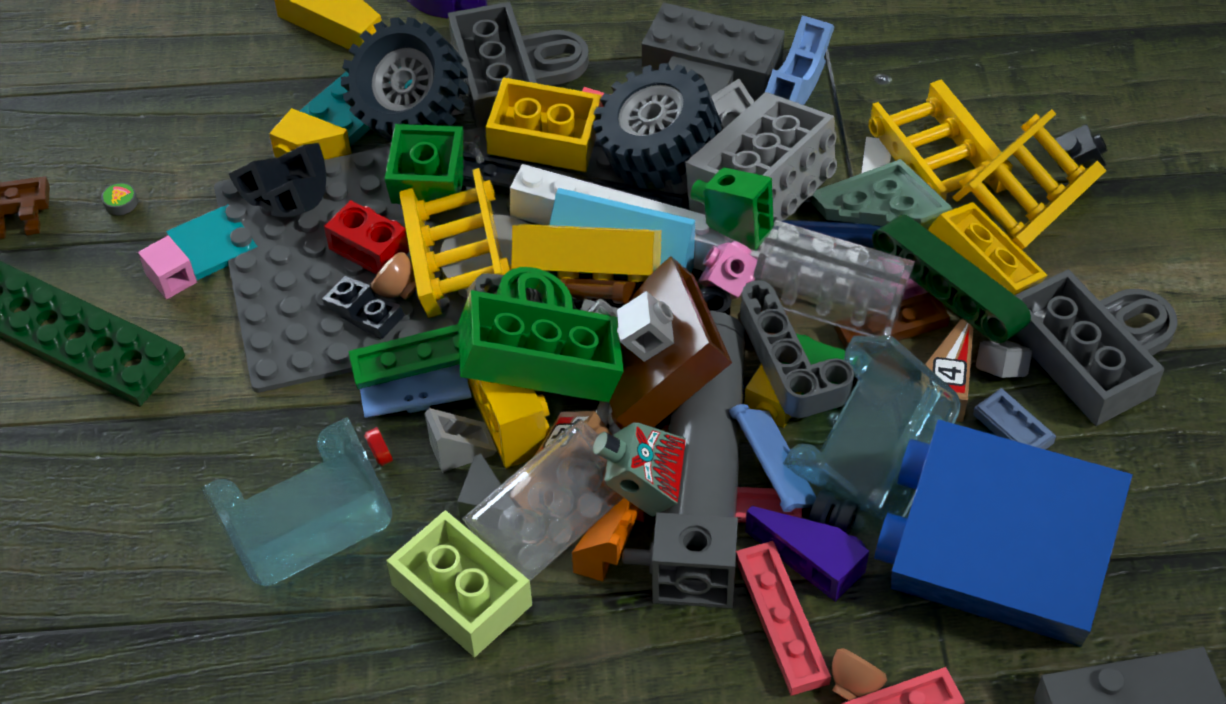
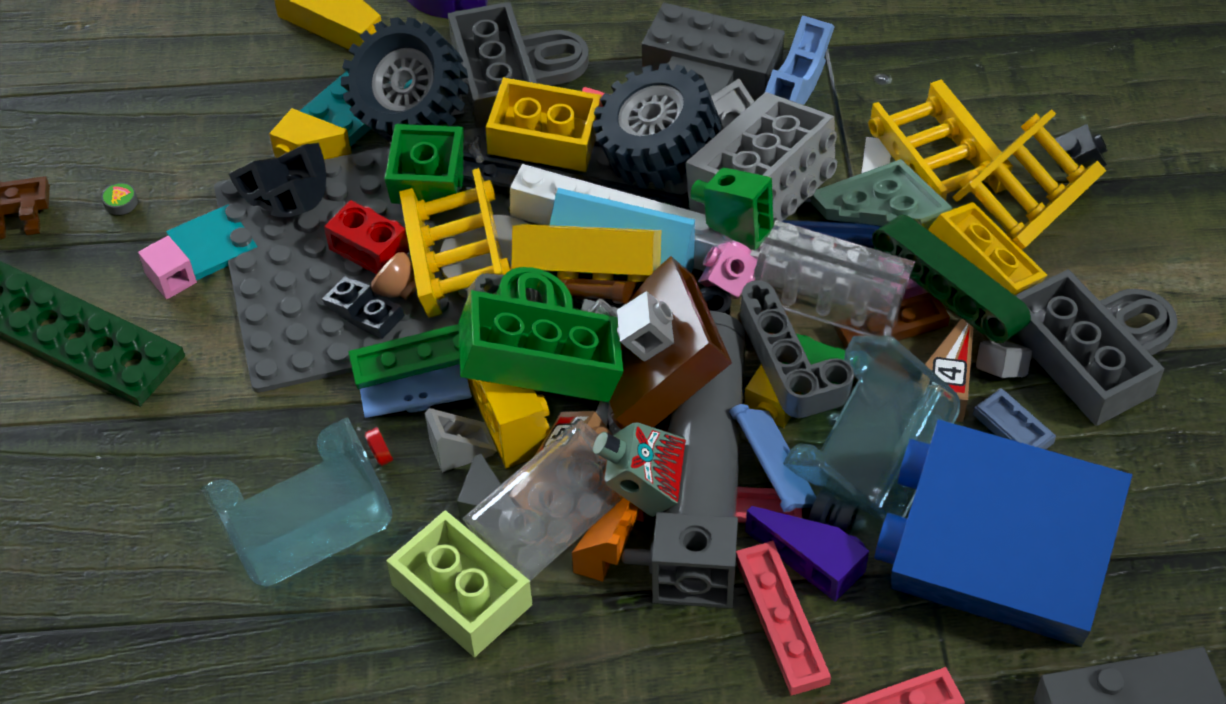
nougat brick [832,648,887,701] -> none

